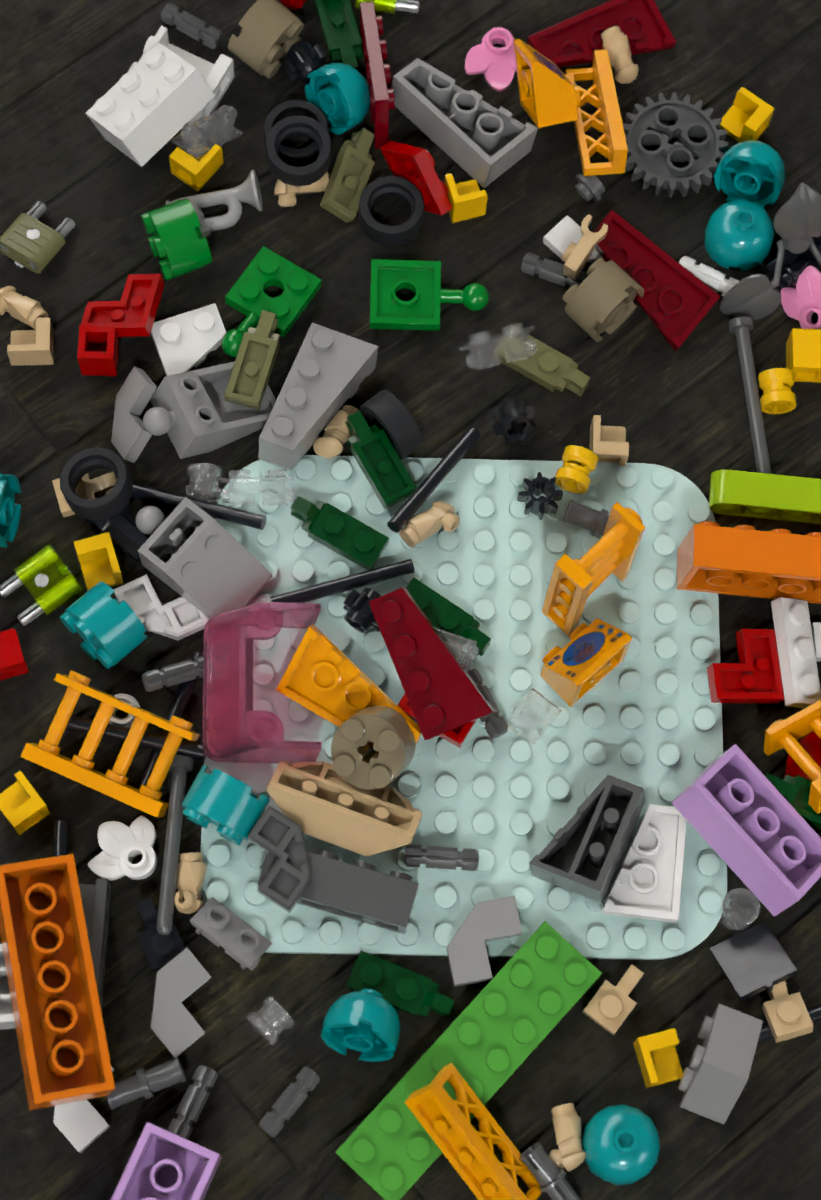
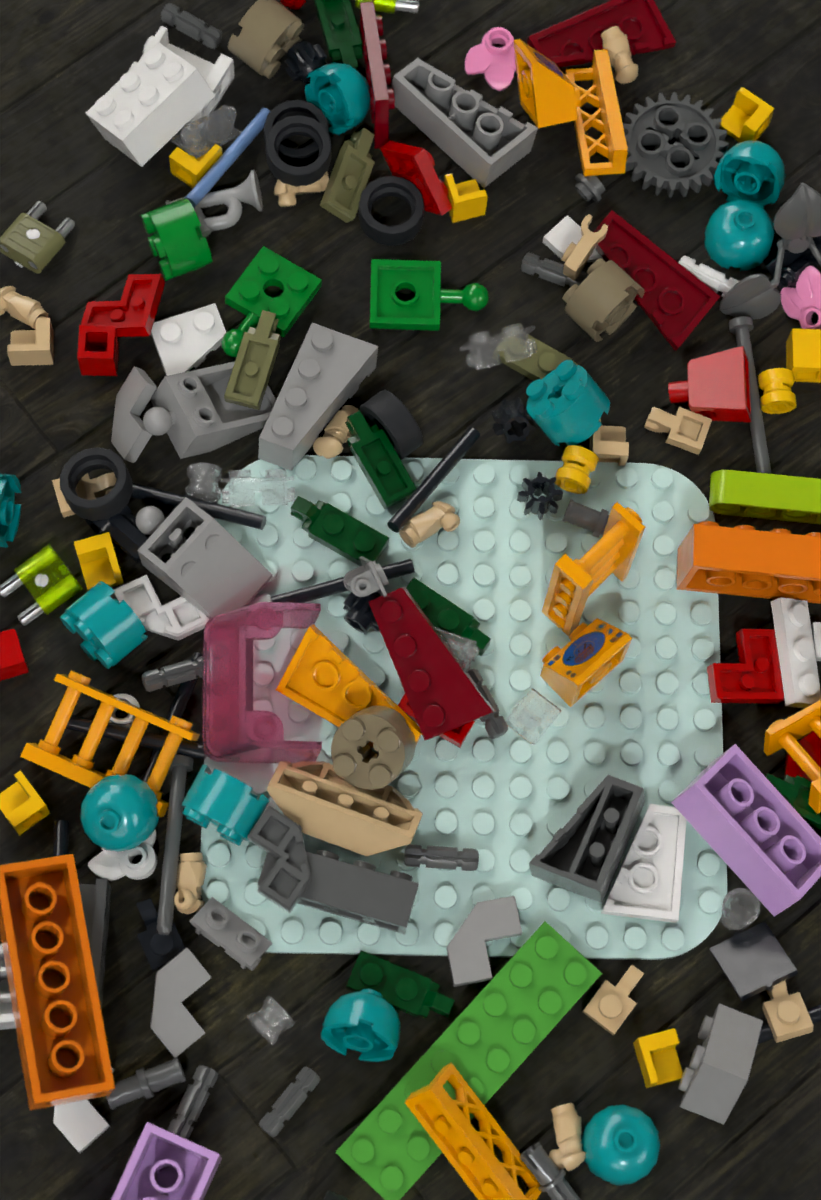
none -> teal cylinder [80,774,159,852]
none -> medium blue bar [184,108,271,208]
none -> light grey hinge [343,556,389,597]
none -> teal brick [526,360,610,446]
none -> tan plate [644,407,712,455]
none -> torso [668,346,752,422]

